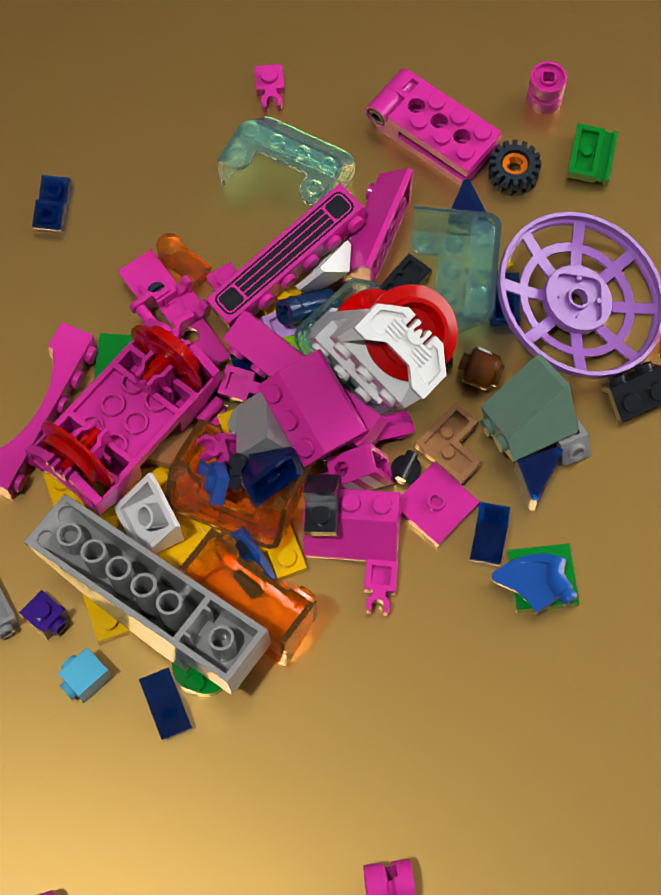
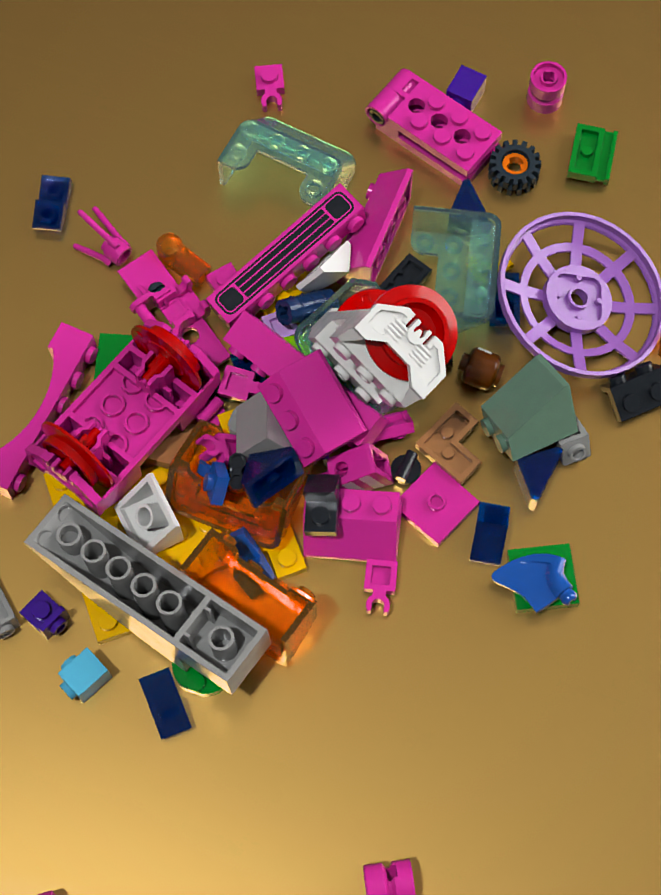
none -> dark pink plant [73,206,132,267]
none -> dark purple brick [446,65,487,112]

